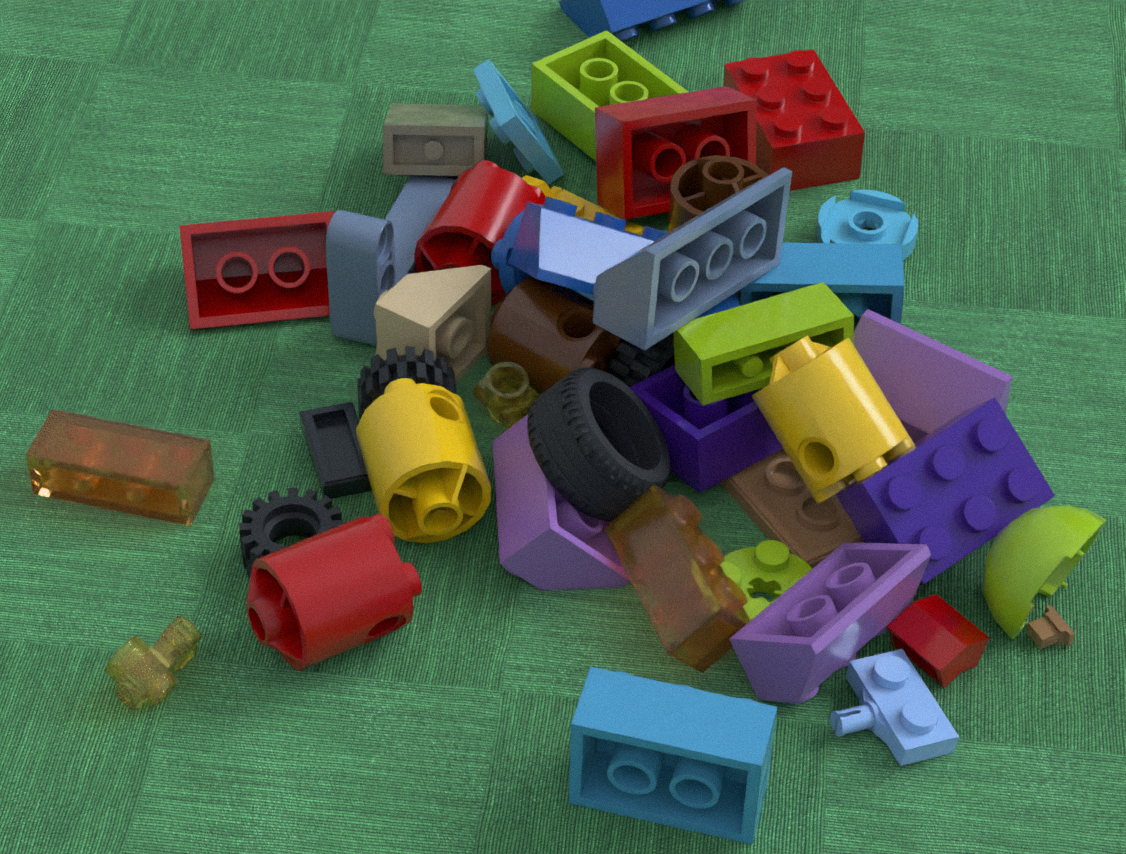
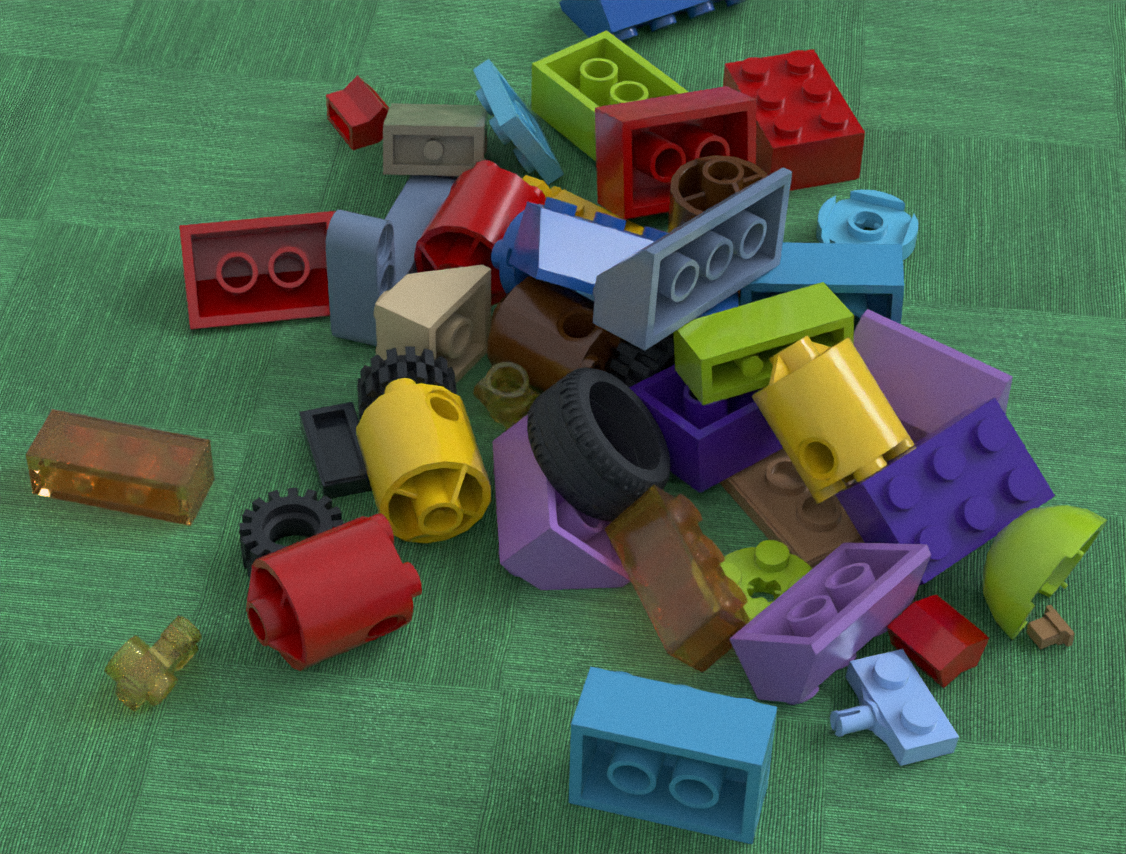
none -> red piece [326,75,389,151]

